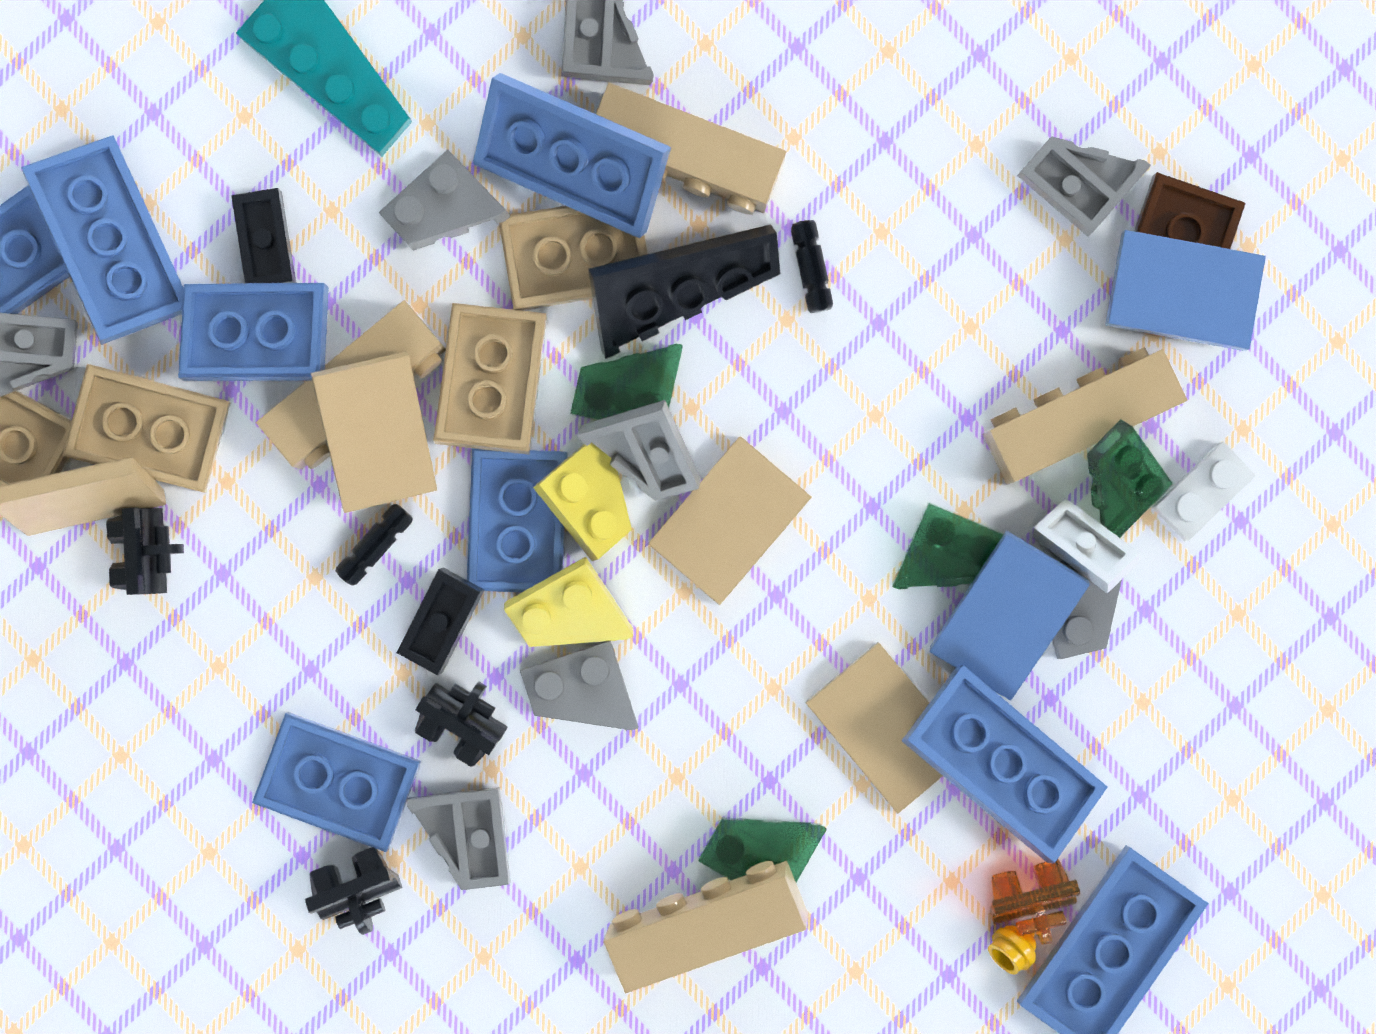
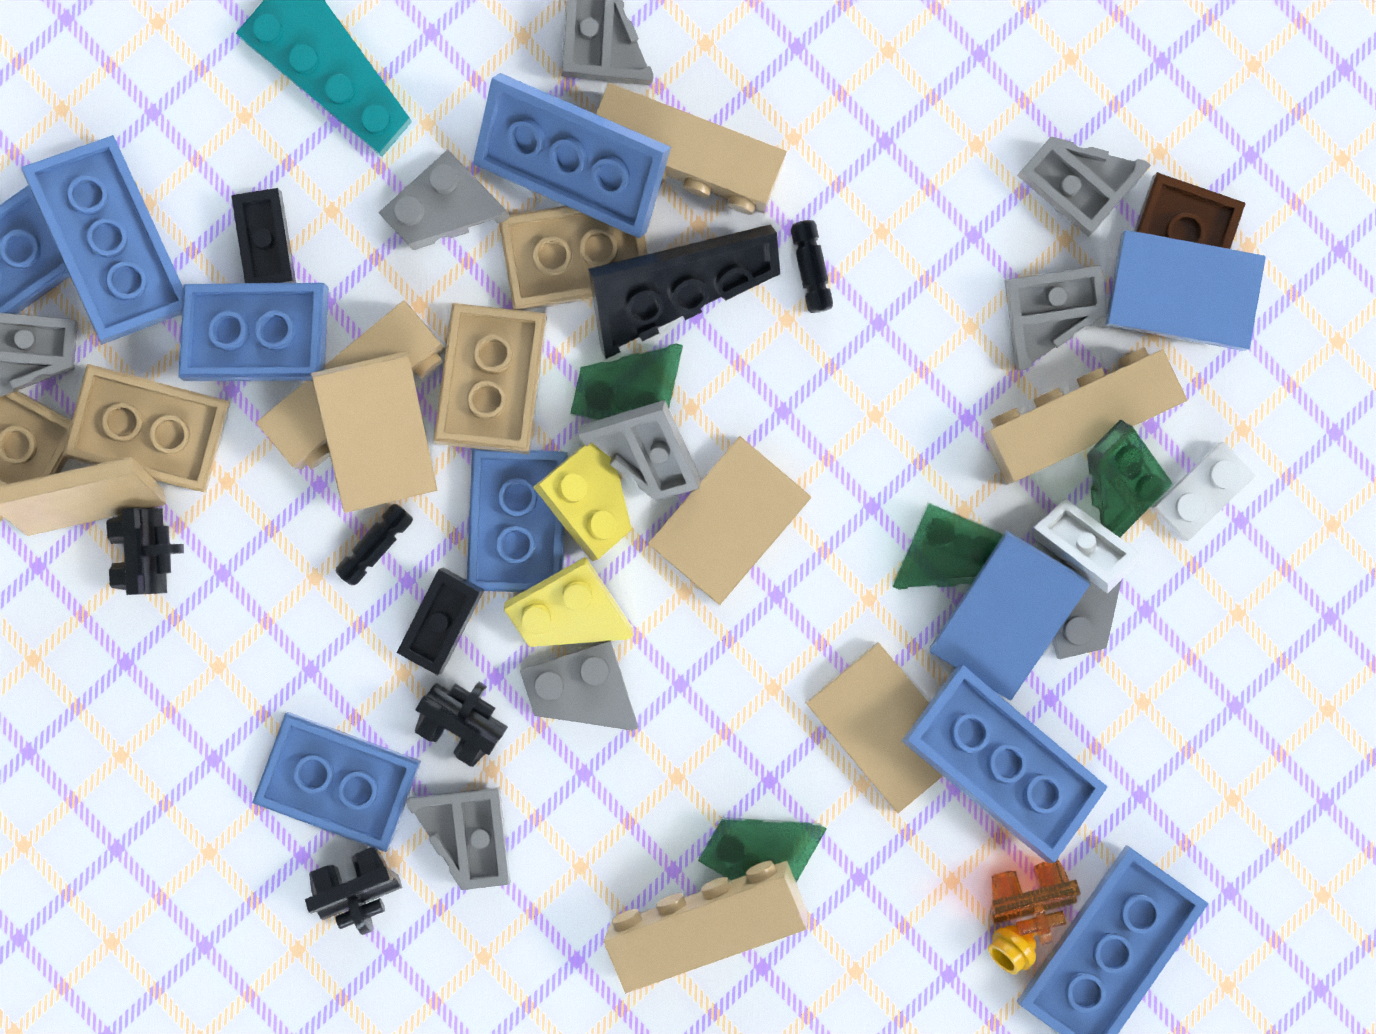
none -> light grey wing [1004,266,1108,371]

